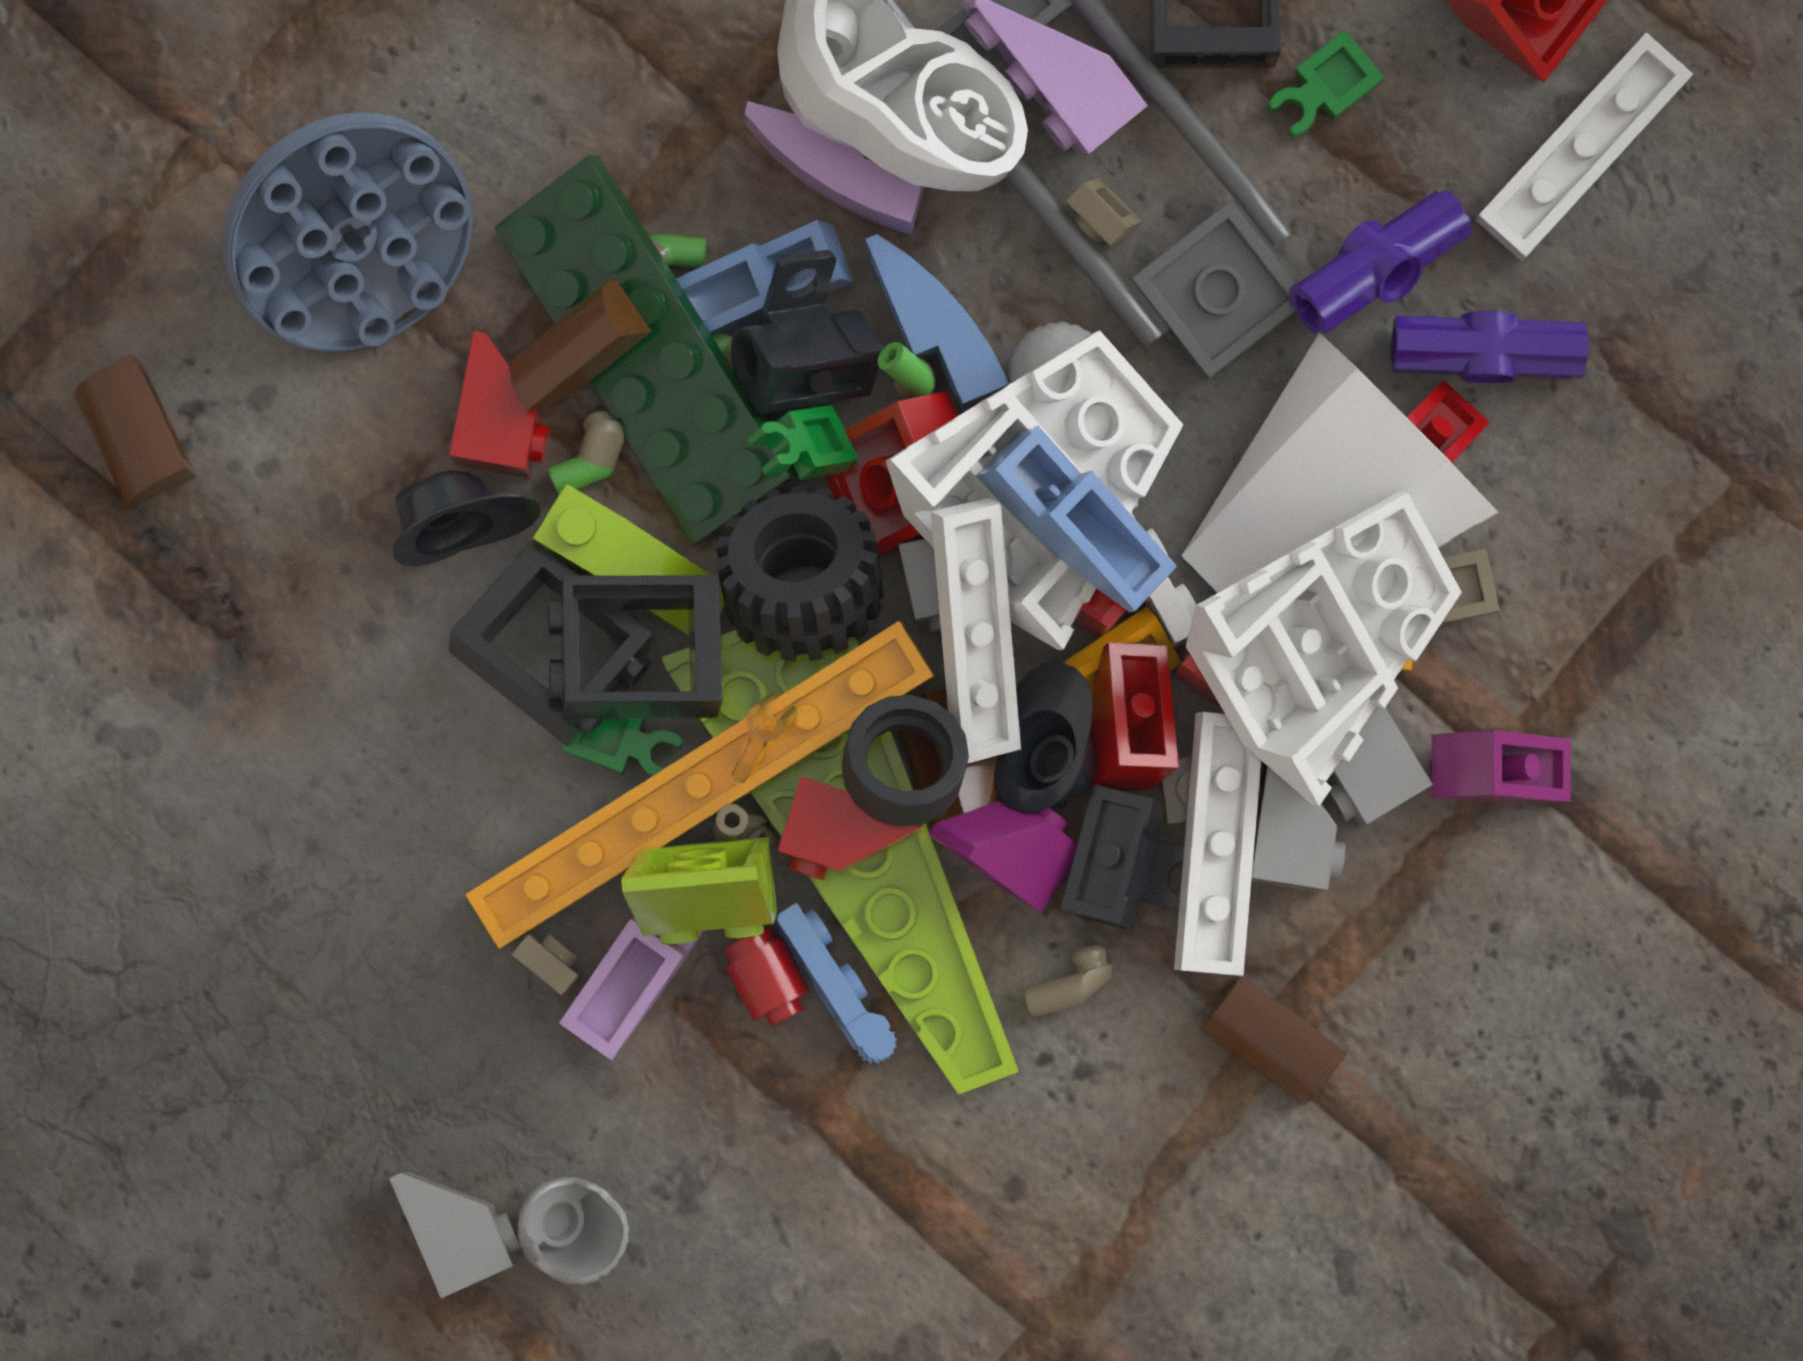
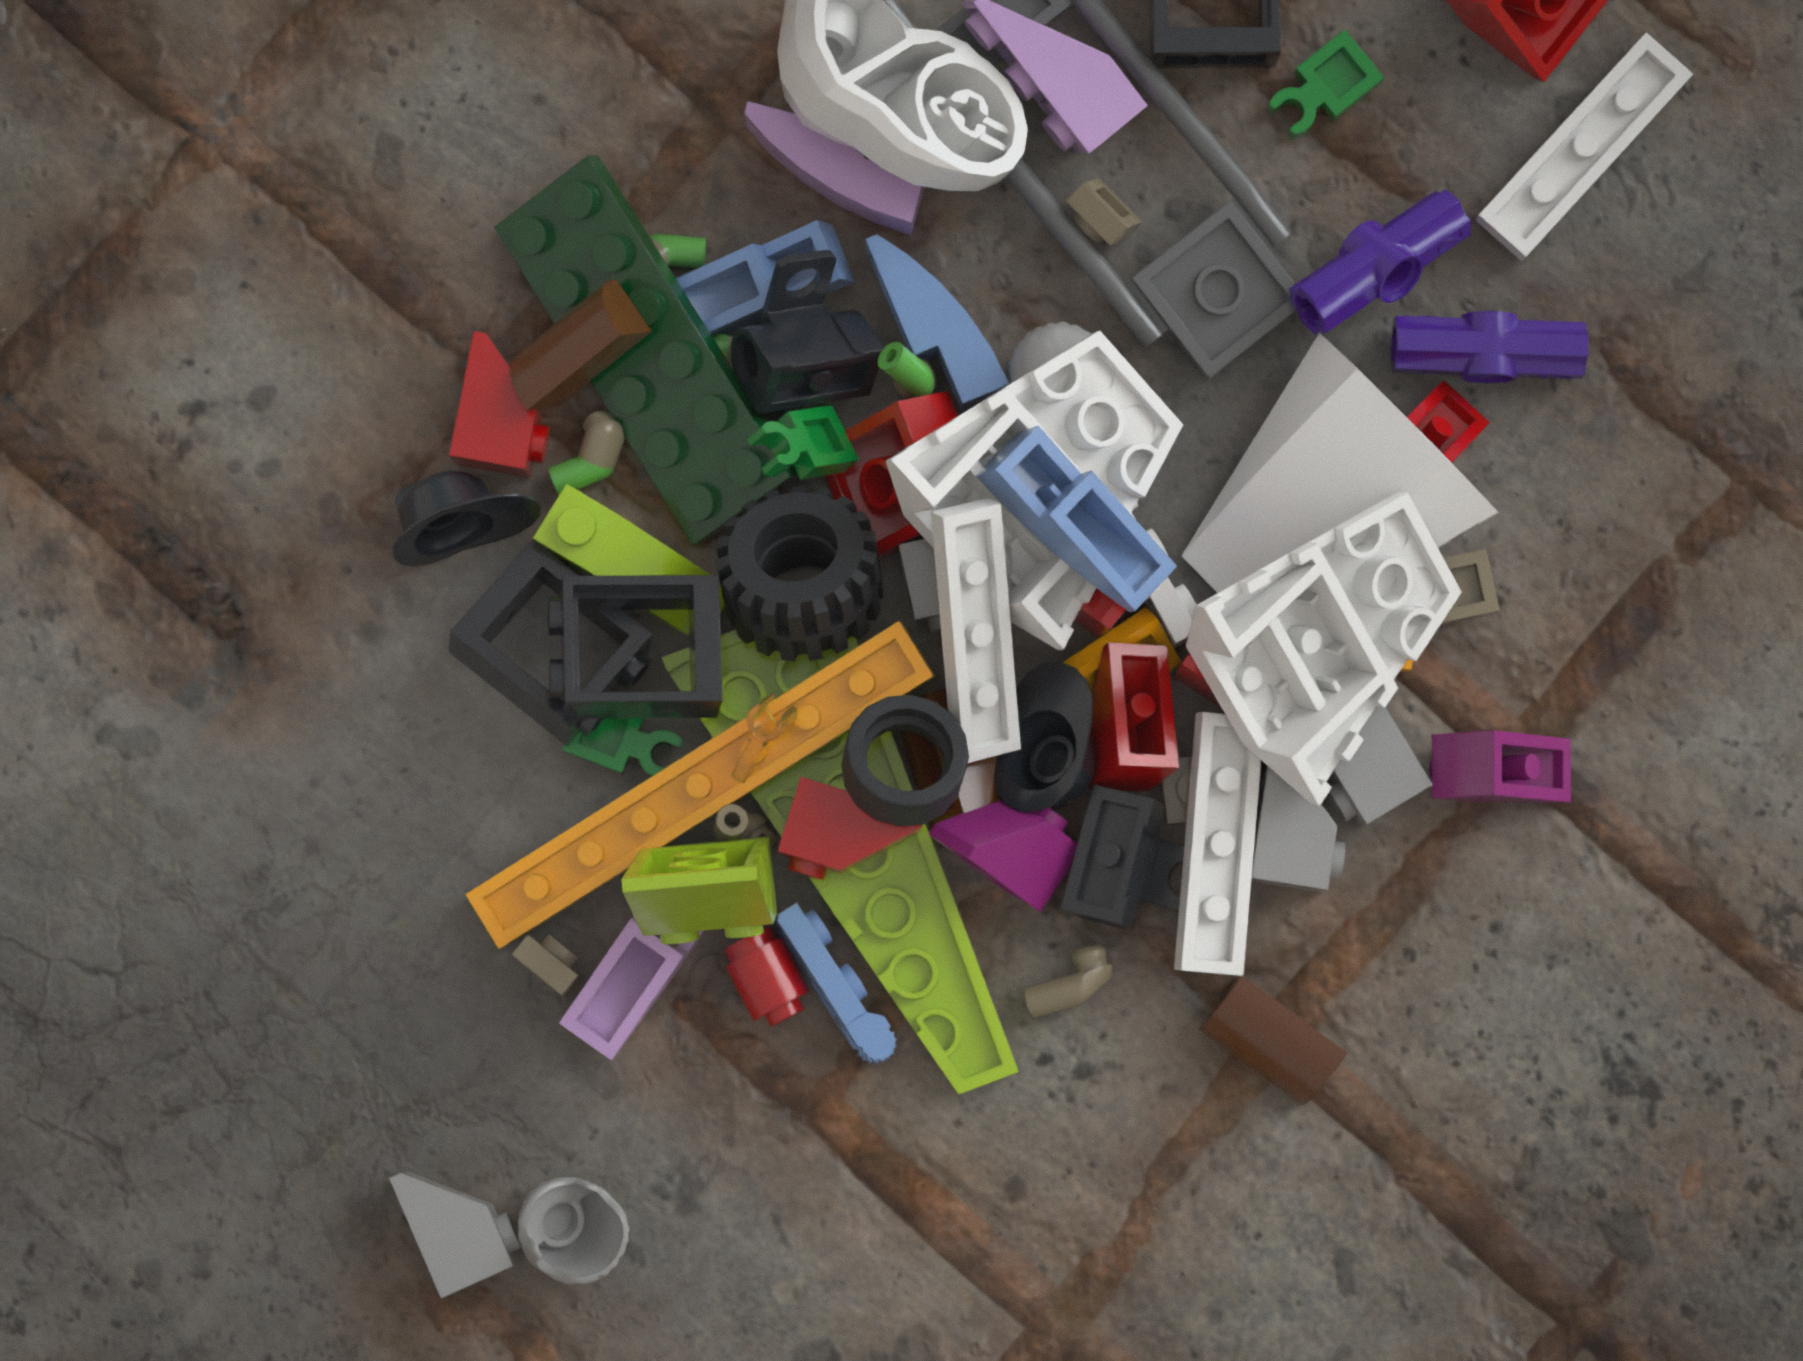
reddish brown brick [74,354,196,509] -> none
sand blue bracket [222,112,473,352] -> none

